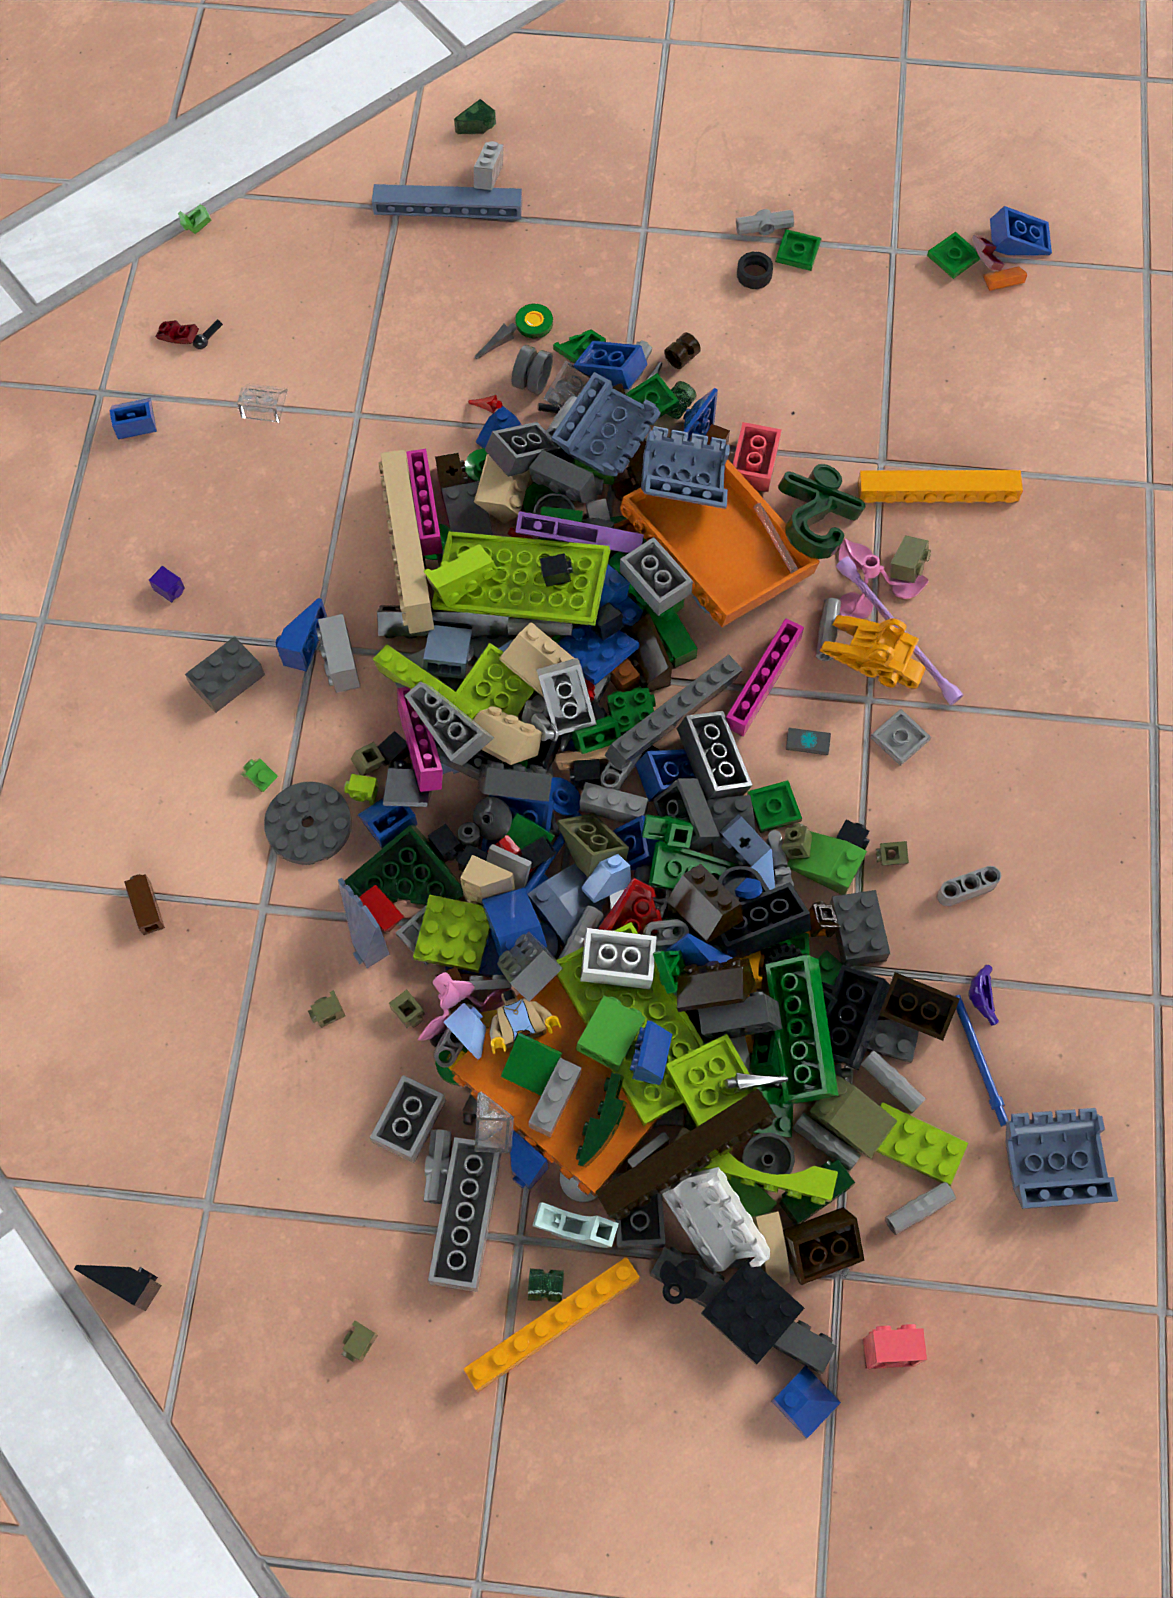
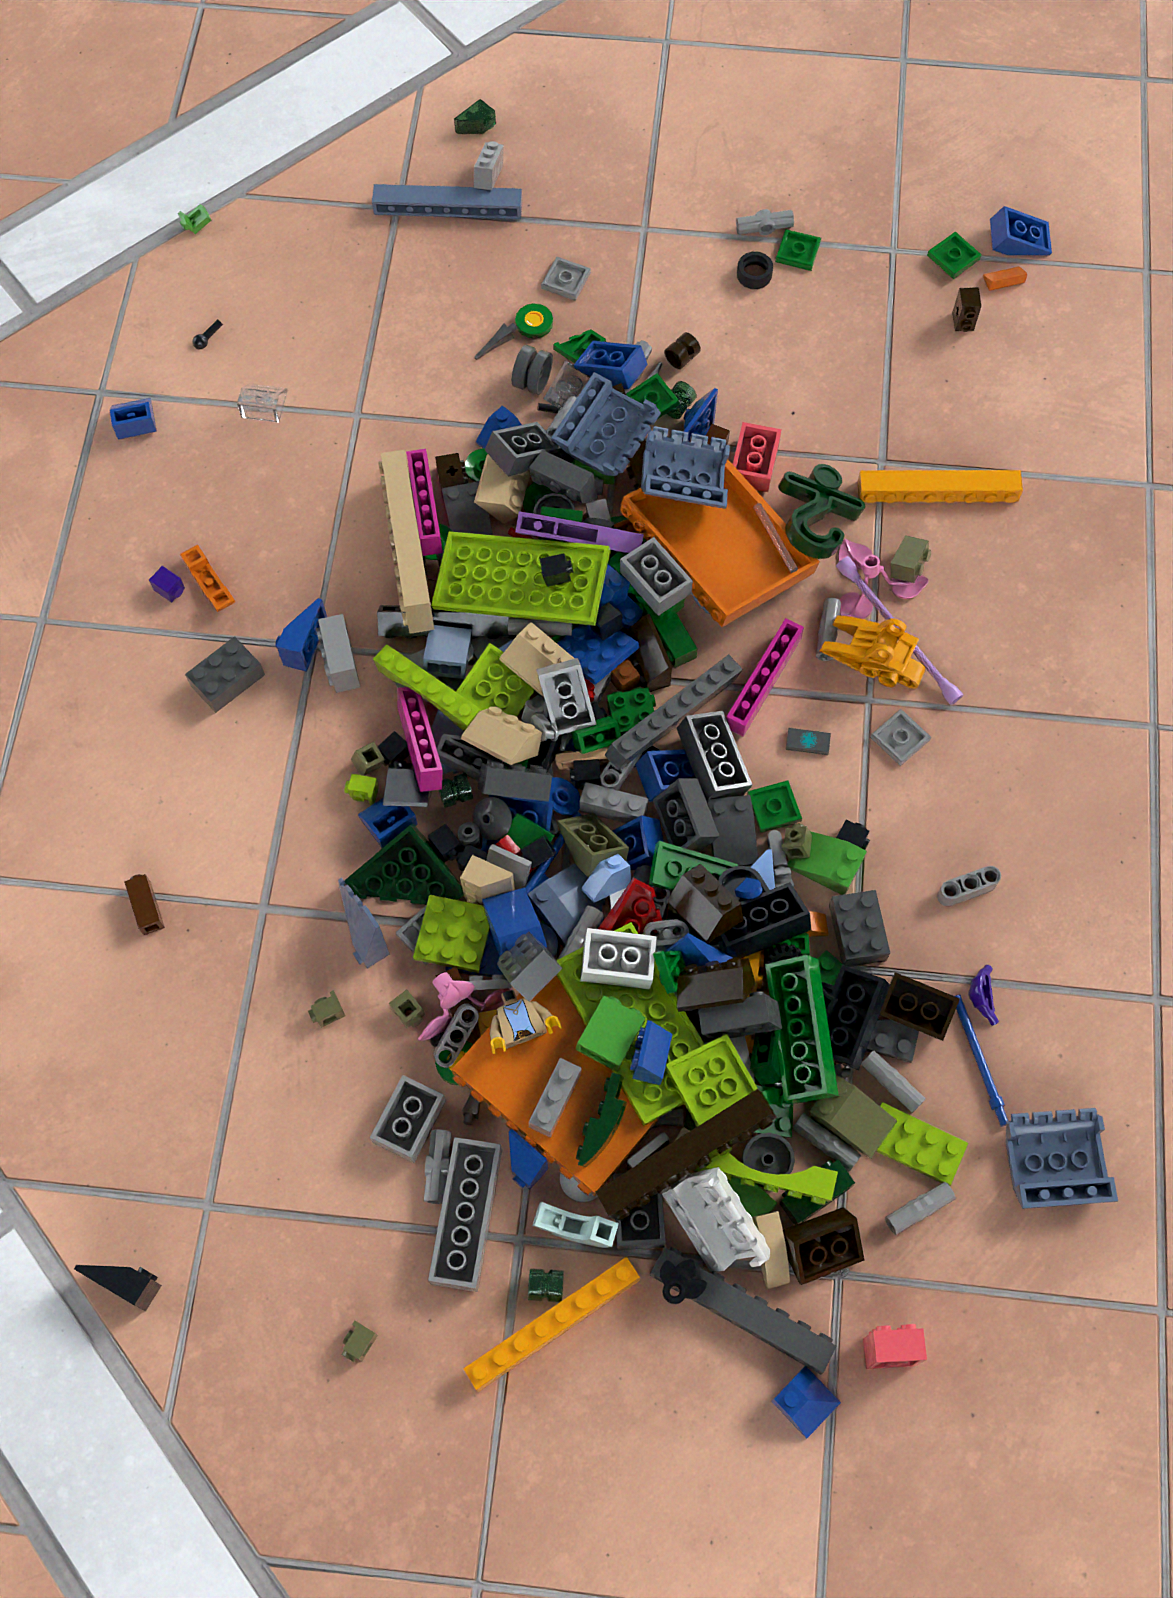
dark red slope [155,320,199,344] -> none
bright green bracket [241,758,278,792] -> none
dark grey plate [264,782,352,865] -> none
red slope [359,885,405,932] -> none
light grey wedge [405,682,494,766] -> none
lime wedge [423,544,498,607] -> none
light blue slope [444,1003,486,1060] -> none
red piece [468,395,503,414] -> none
clear slope [474,1092,514,1153] -> none
green tile [501,1033,562,1096] -> none
reddish brown tile [611,478,635,501] -> none
green brick [642,814,693,848] -> none
black plate [701,1258,805,1365] -> none
sand blue brick [720,814,771,866] -> none
flat silver piece [725,1073,788,1093] -> none
dark brown window [808,901,841,937] -> none
olive brick [876,841,909,866] -> none
dark red slope [972,235,1005,271] -> none
none -> orange slope [180,545,235,612]
none -> clear green wheel [439,773,473,808]
none -> light grey tile [541,257,591,301]
none -> dark brown brick [952,287,982,332]

